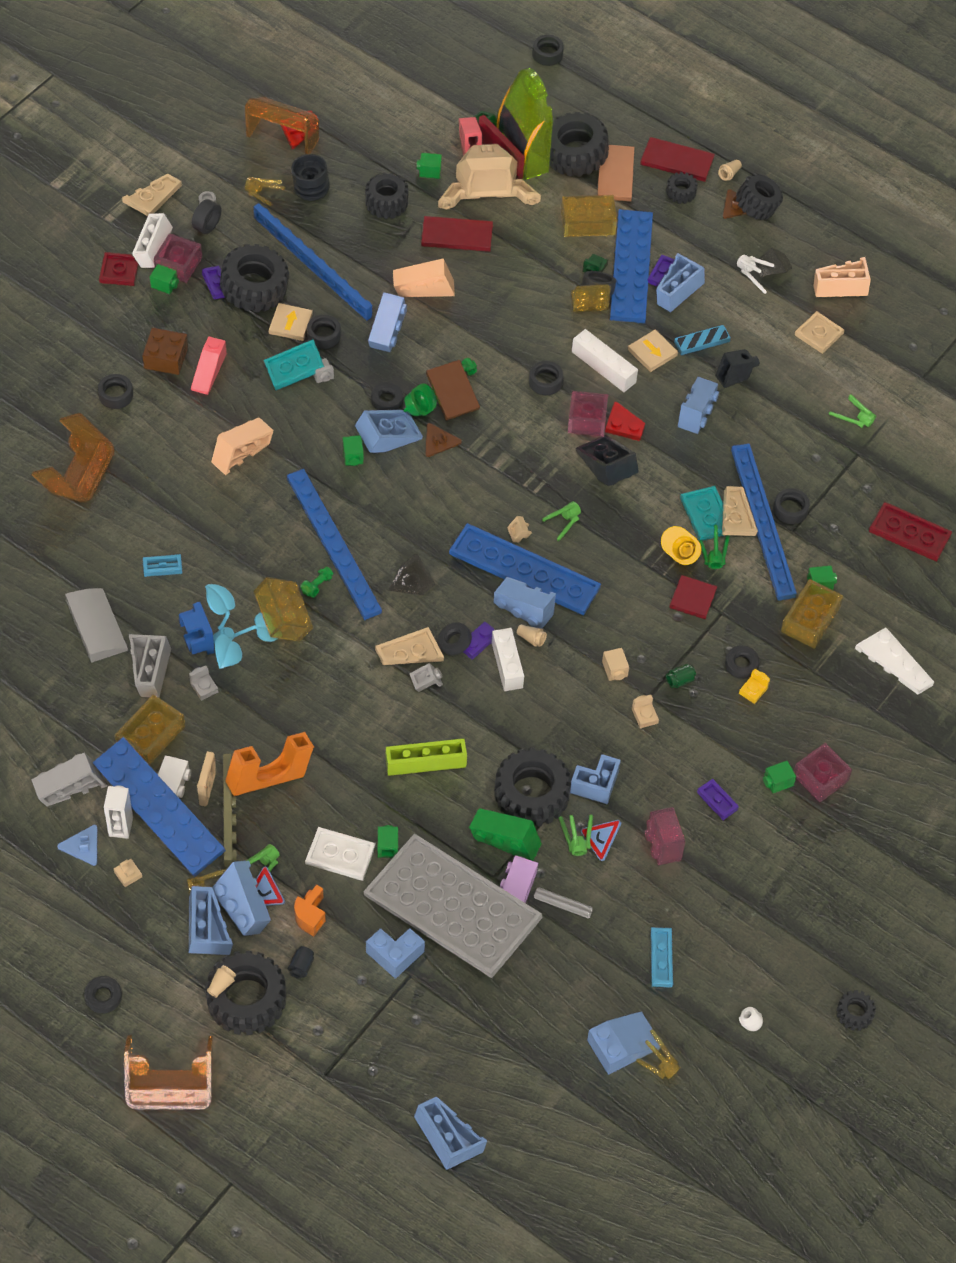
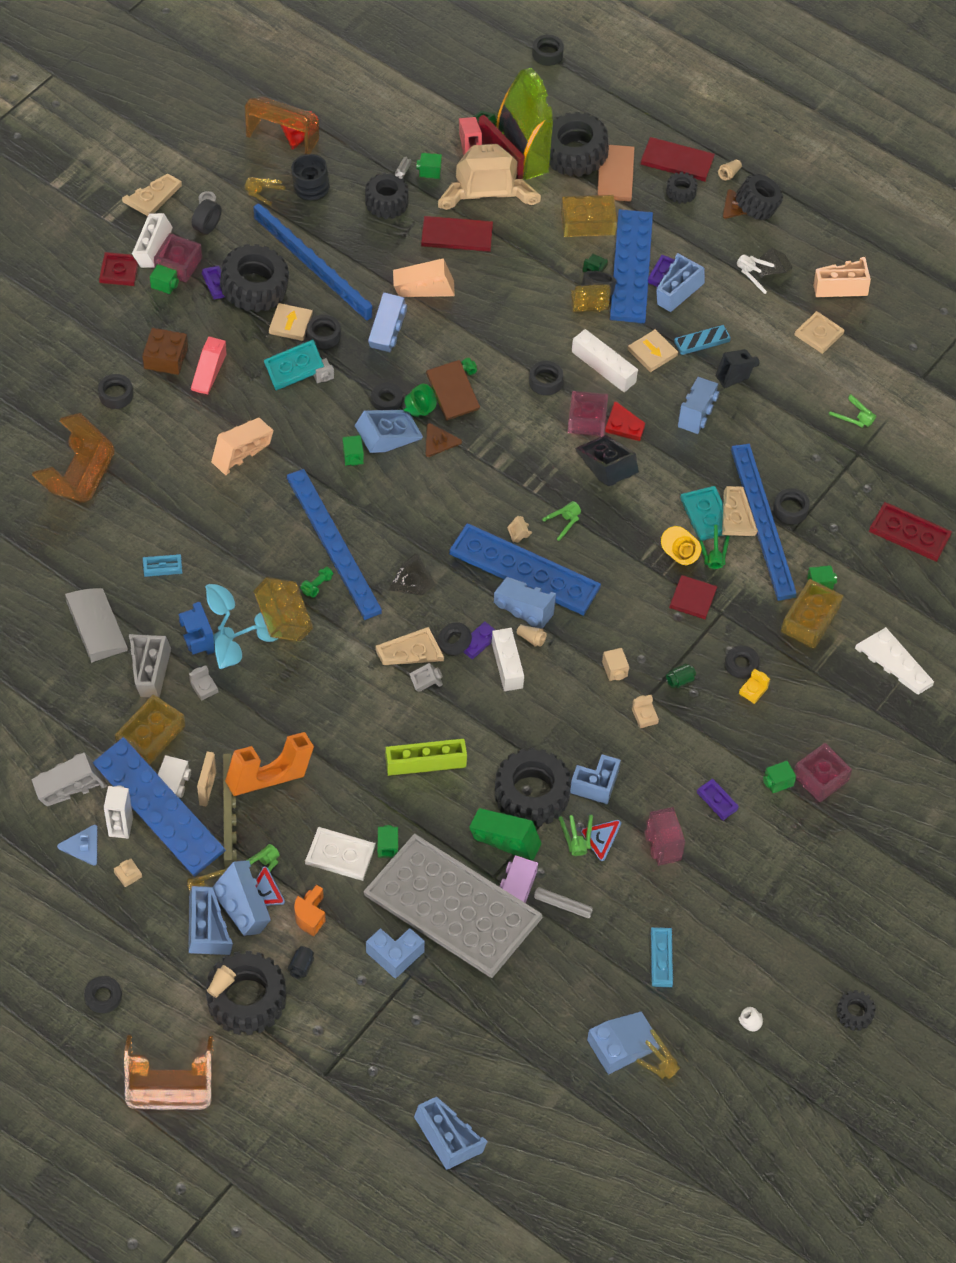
none -> light grey axle [395,157,411,179]

